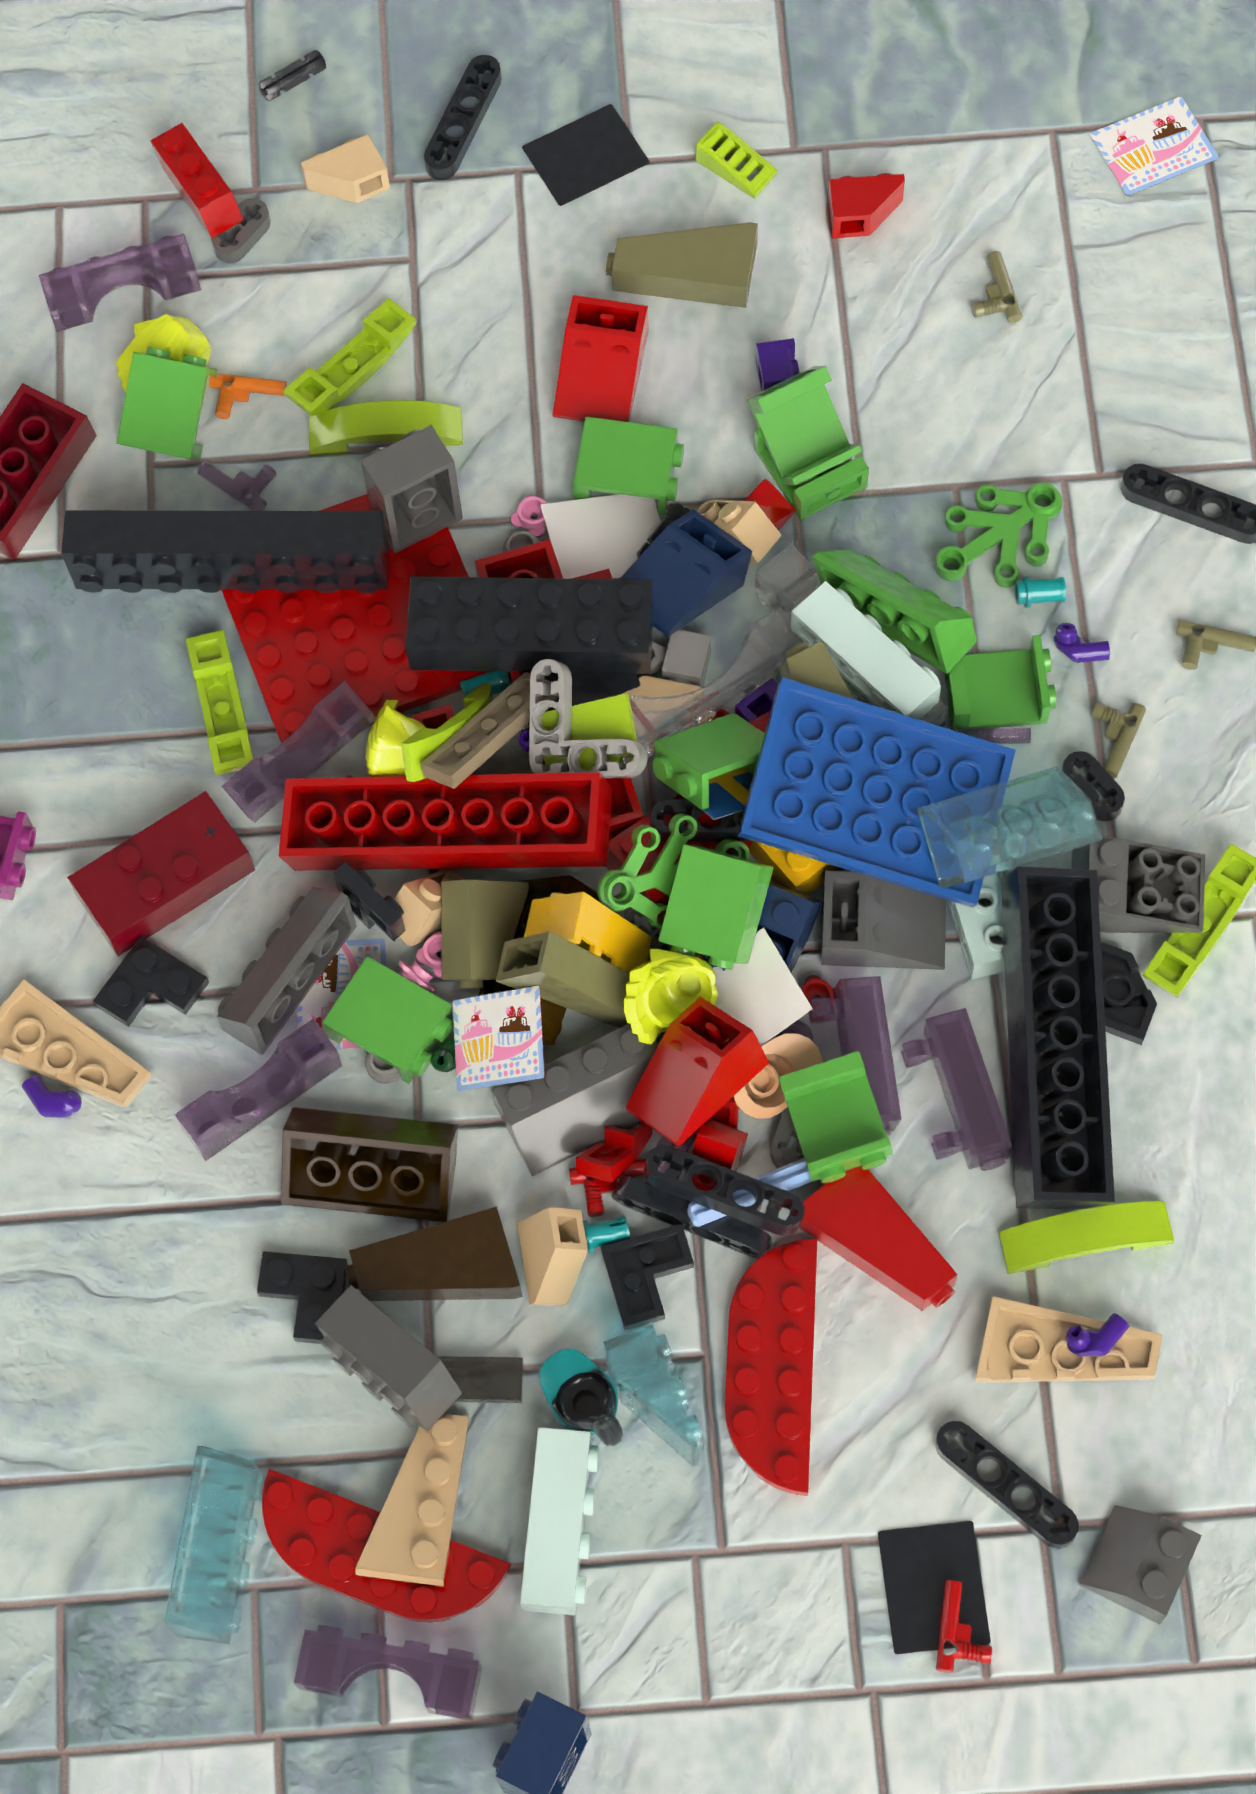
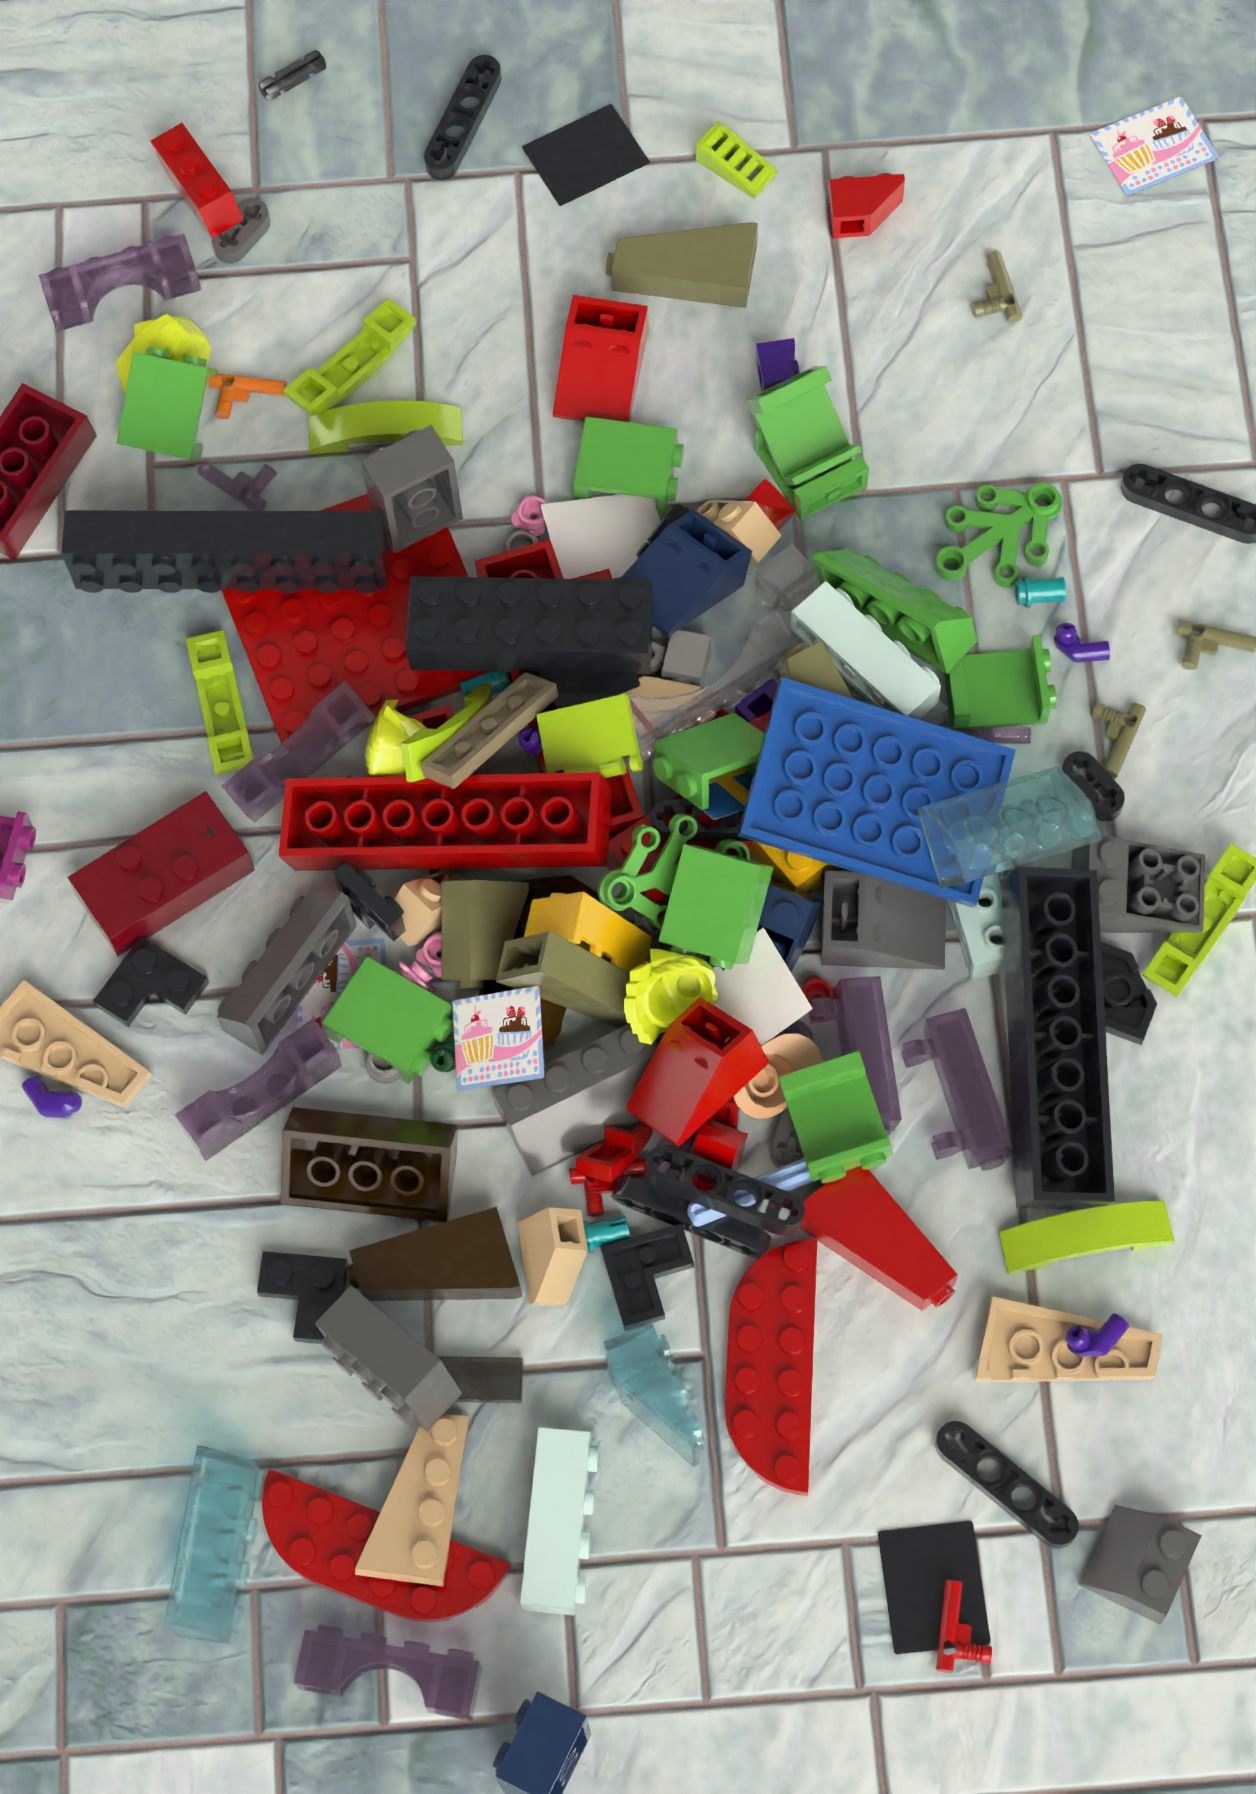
tan slope [300,134,390,203] -> none
light grey beam [529,659,648,778] -> none
black hair [539,1349,623,1447] -> none

